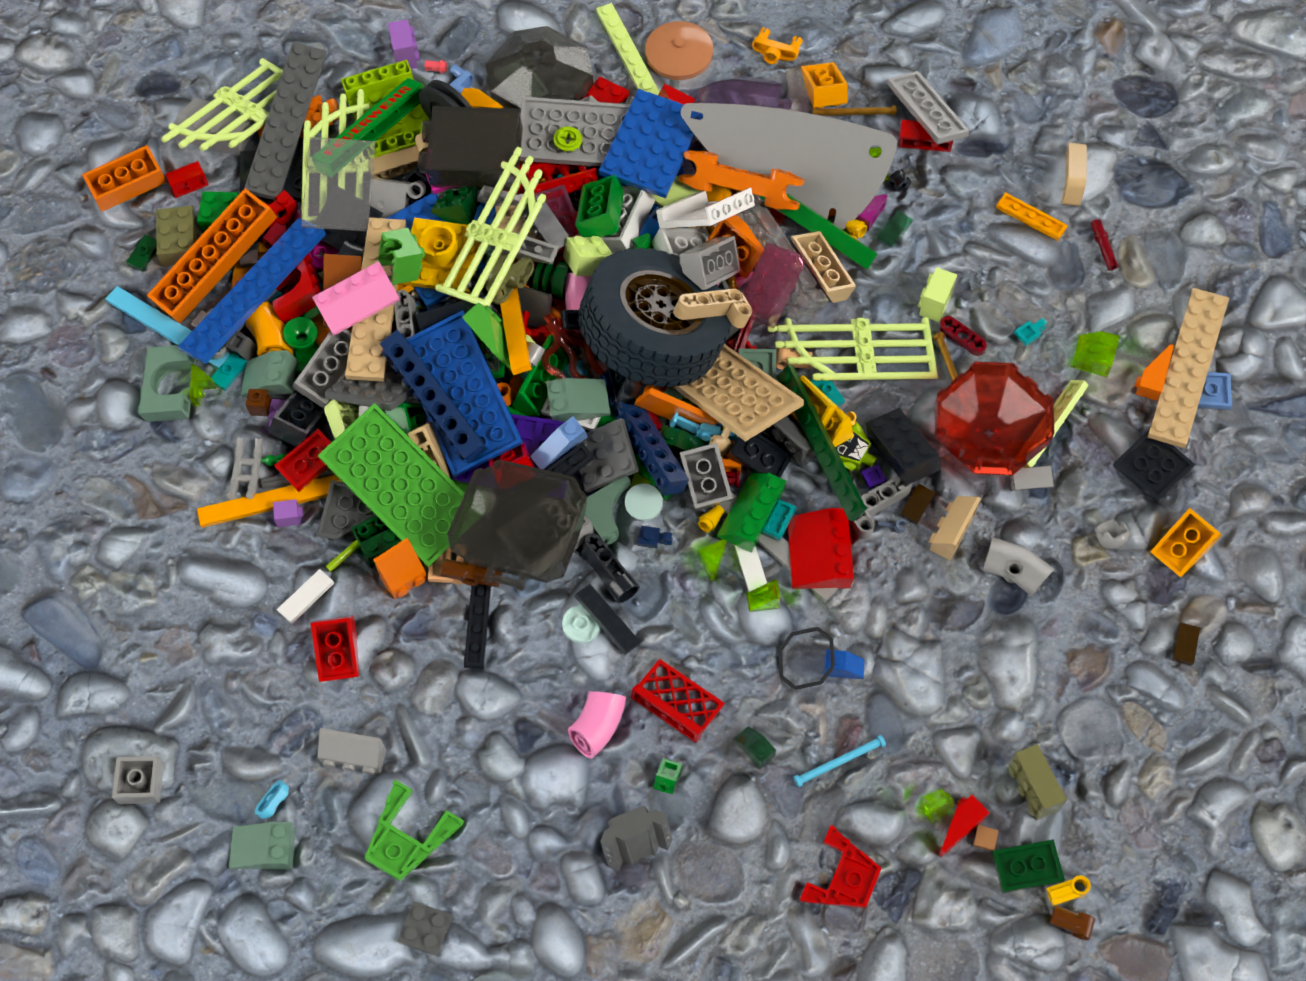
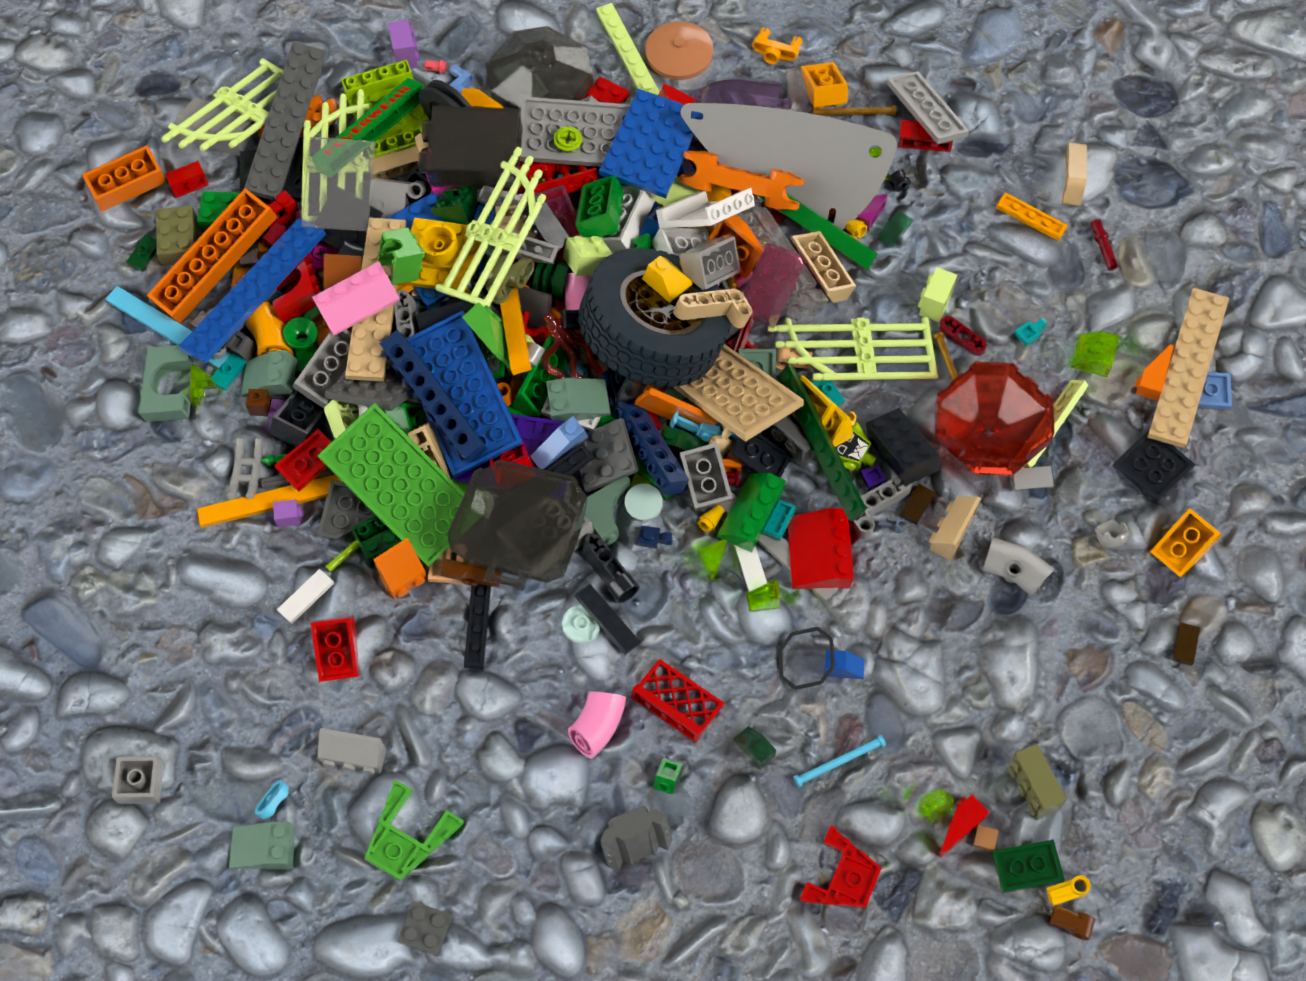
none -> yellow slope [642,256,694,303]

